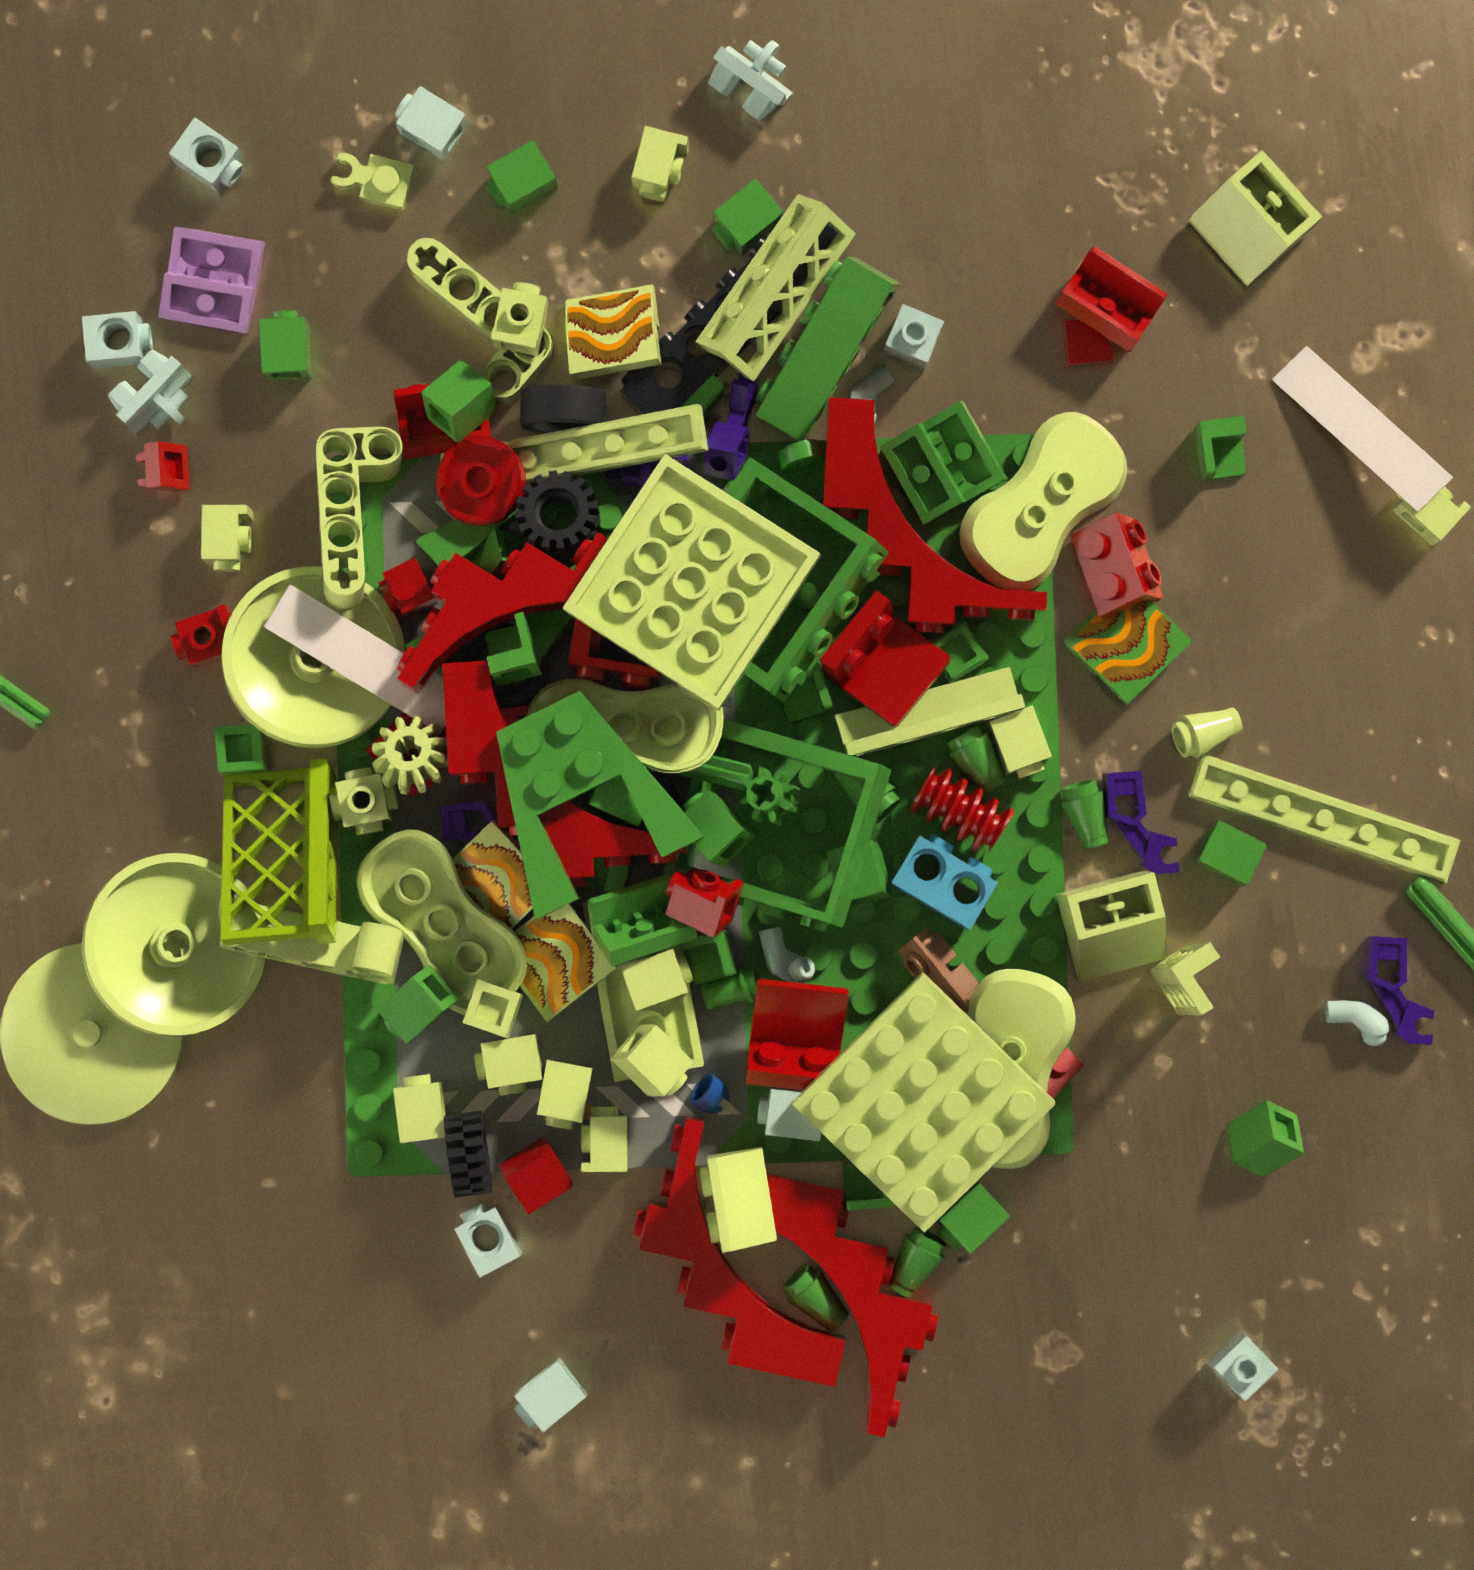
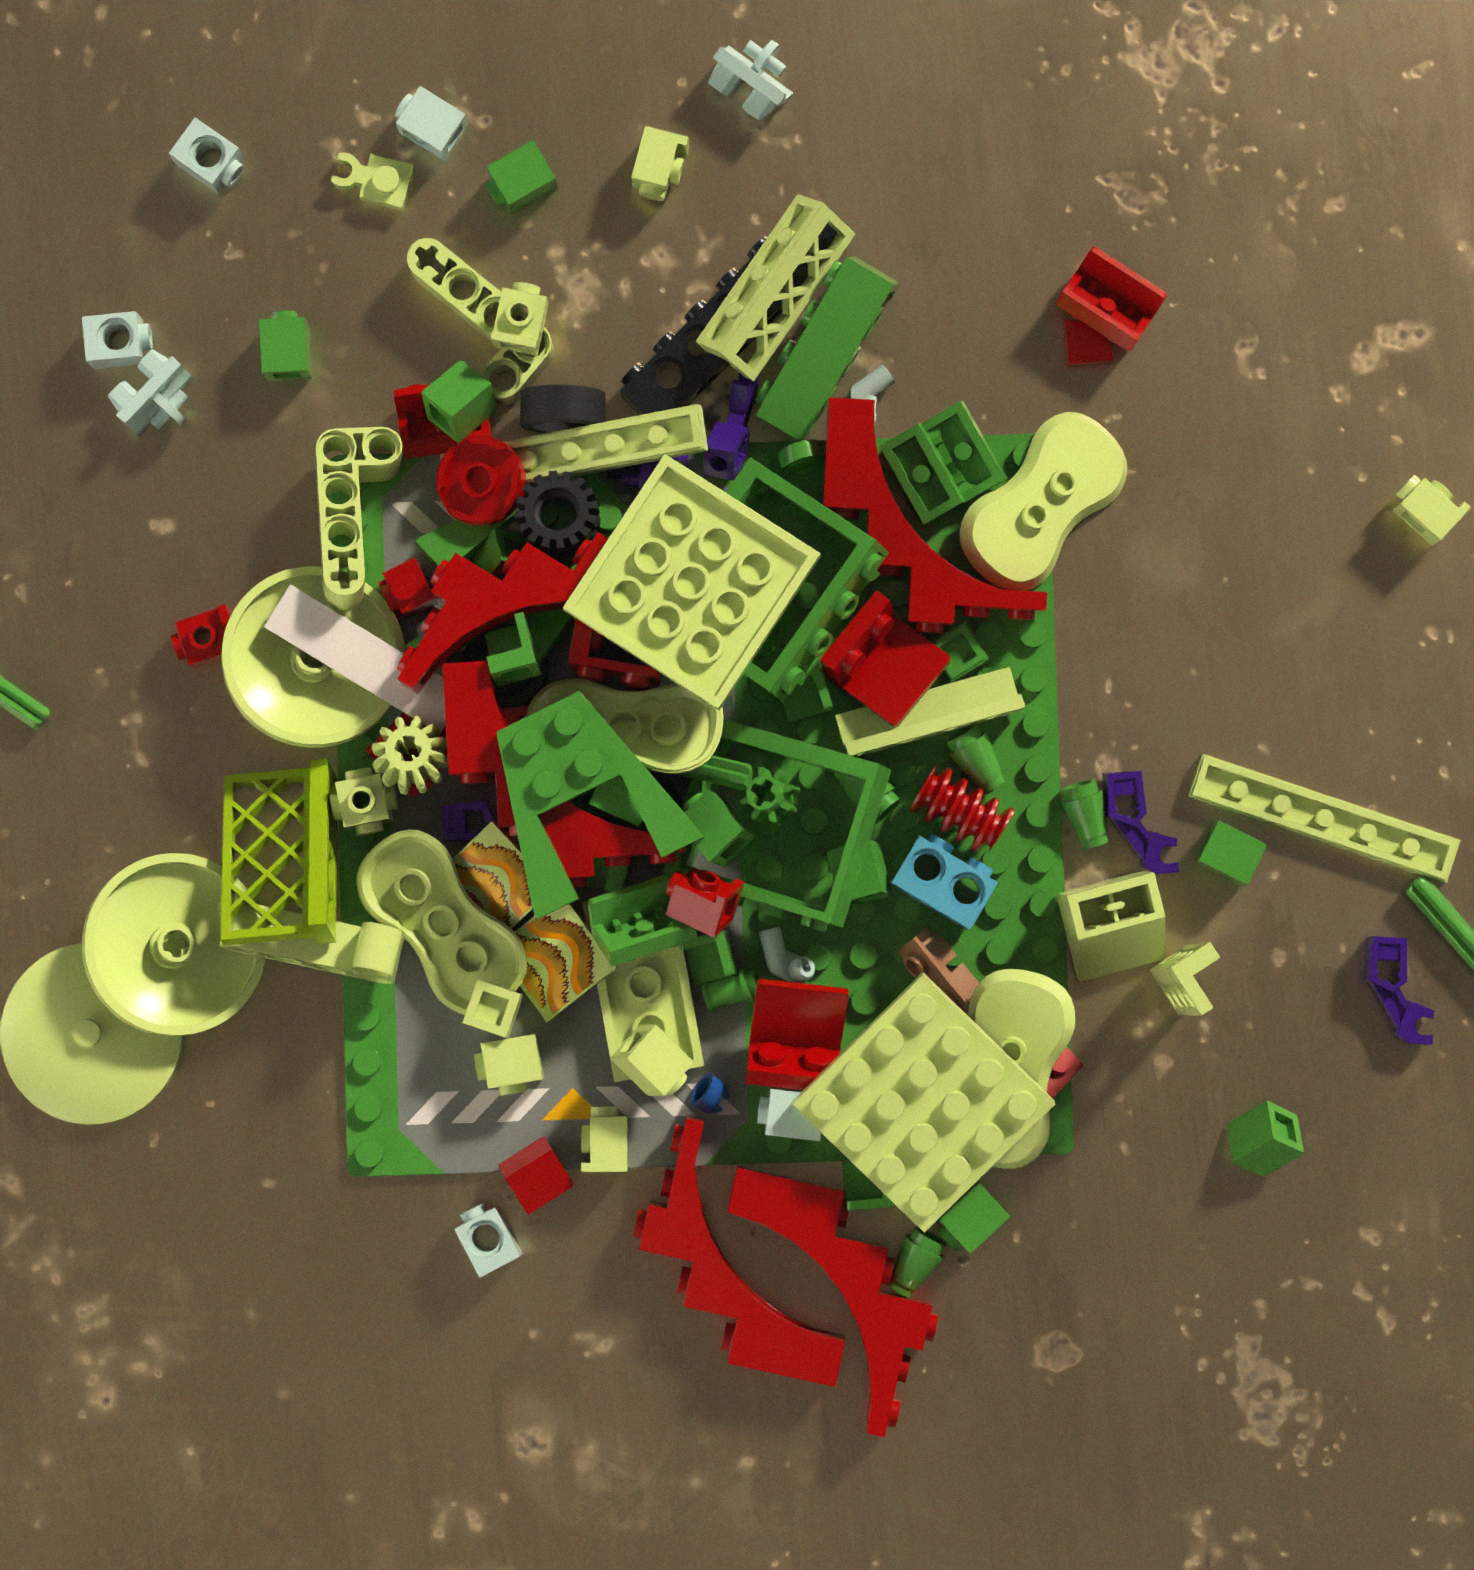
red tile [136,441,190,492] -> none
lavender slope [158,226,265,333] -> none
yellowish green brick [201,505,253,572] -> none
bright green panel [214,724,270,776] -> none
bright green brick [377,965,459,1044] -> none
yellowish green brick [393,1074,446,1143] -> none
black tyre [444,1110,492,1198] -> none
light aqua brick [514,1357,588,1432] -> none
yellowish green brick [537,1060,593,1130] -> none
slope [565,284,662,380] -> none
yellowish green brick [621,949,694,1011] -> none
bright green tile [681,375,724,417] -> none
yellowish green slope [699,1147,777,1253] -> none
bright green brick [712,178,784,256] -> none
bright green cone [782,1264,849,1332] -> none
light aqua brick [883,304,944,372] -> none
yellowish green brick [987,705,1052,779] -> none
slope [1061,600,1193,705] -> none
red bracket [1070,512,1163,619] -> none
yellowish green cone [1171,707,1243,758] -> none
yellowish green slope [1188,150,1322,287] -> none
bright green panel [1194,415,1247,482] -> none
light aqua brick [1206,1331,1279,1401] -> none
white sticker [1272,346,1454,512] -> none
light aqua arm [1325,1000,1389,1046] -> none

